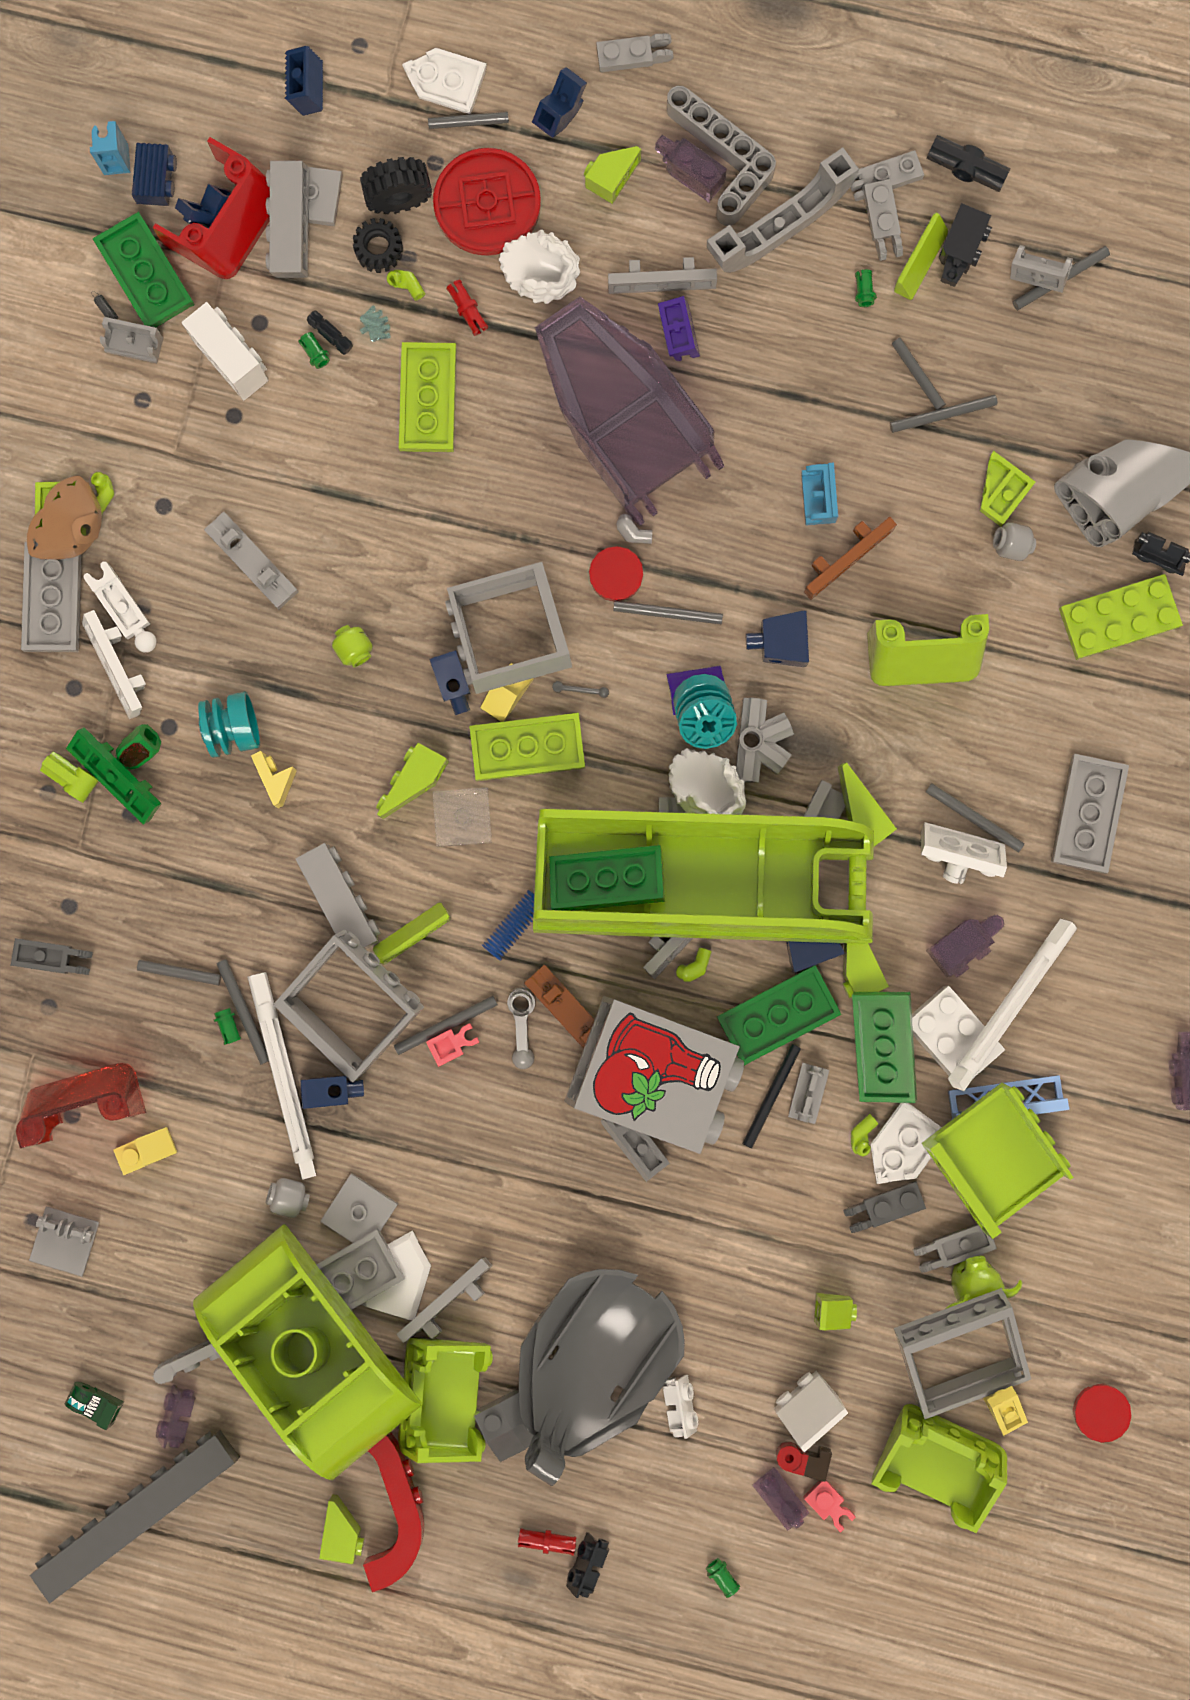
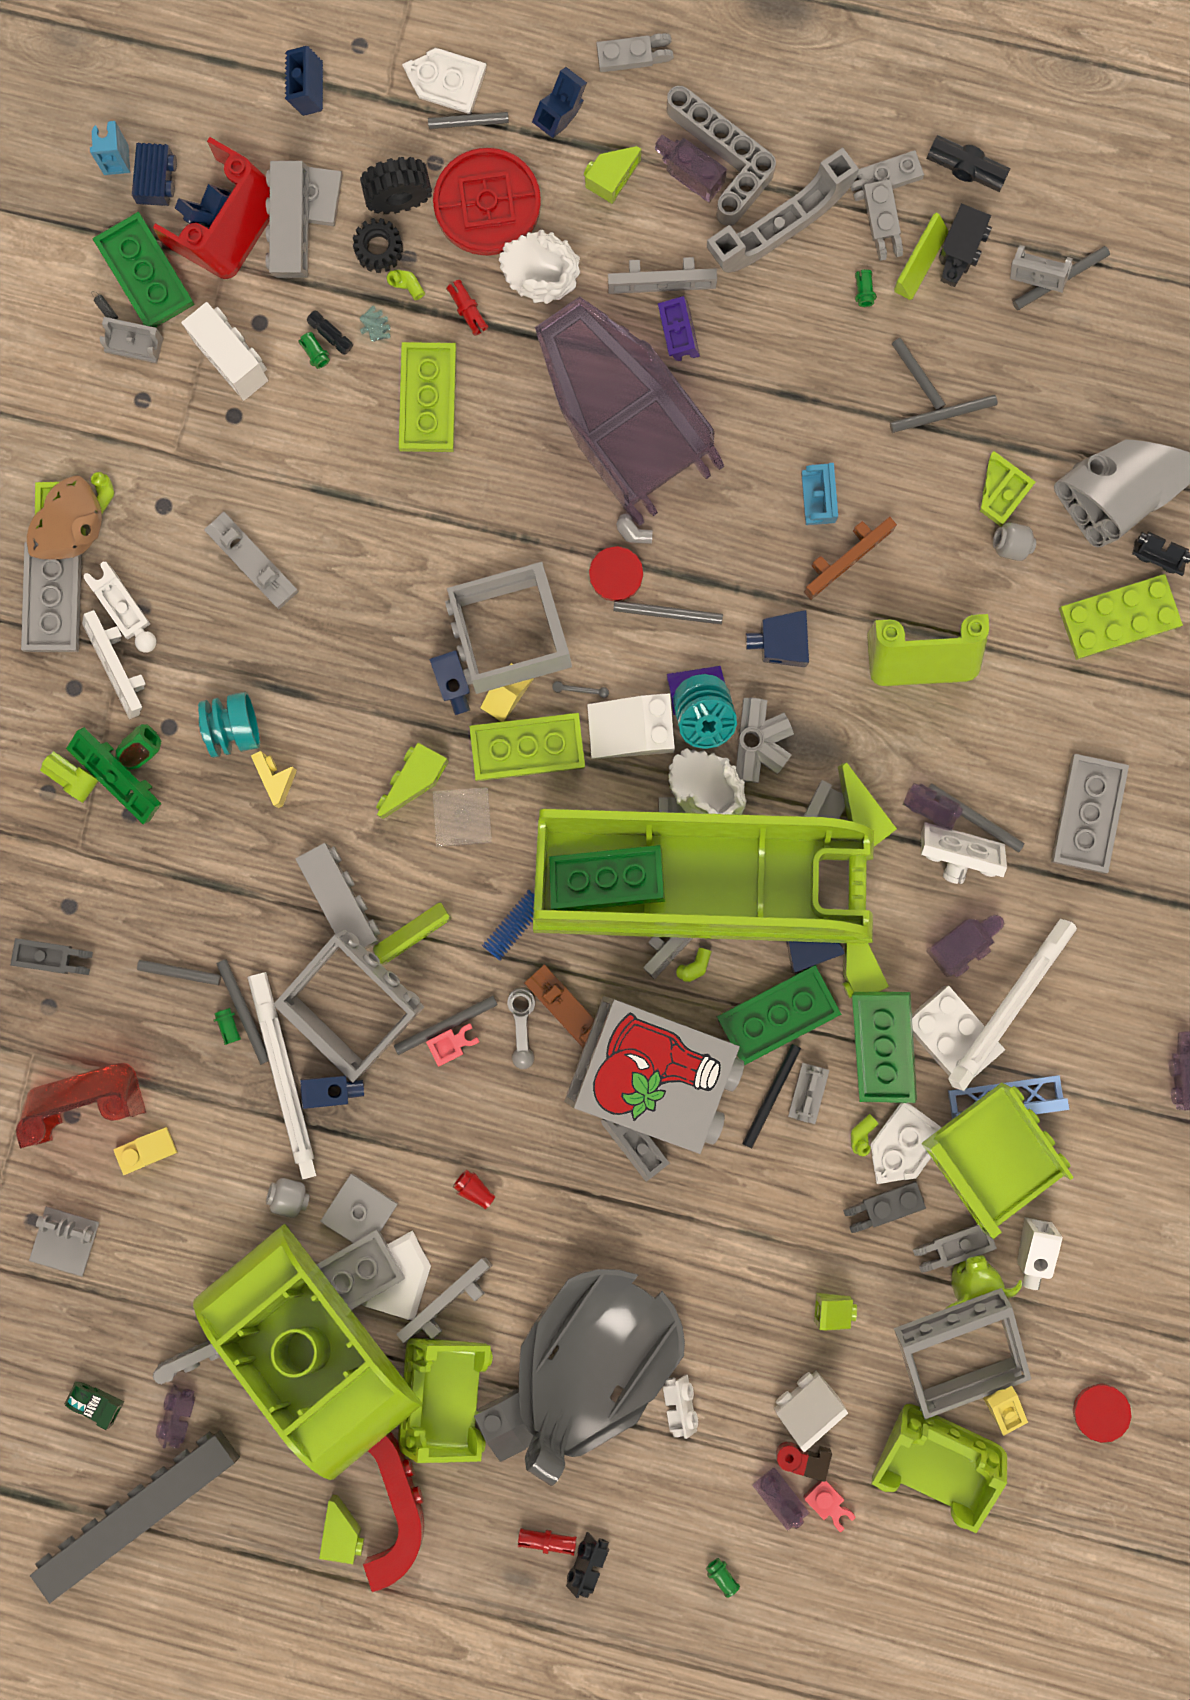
lime head [332,625,373,668] -> none
none -> red cone [453,1170,495,1209]
none -> white slope [587,693,675,759]
none -> hinge [902,783,963,831]
none -> white torso [1017,1217,1063,1290]

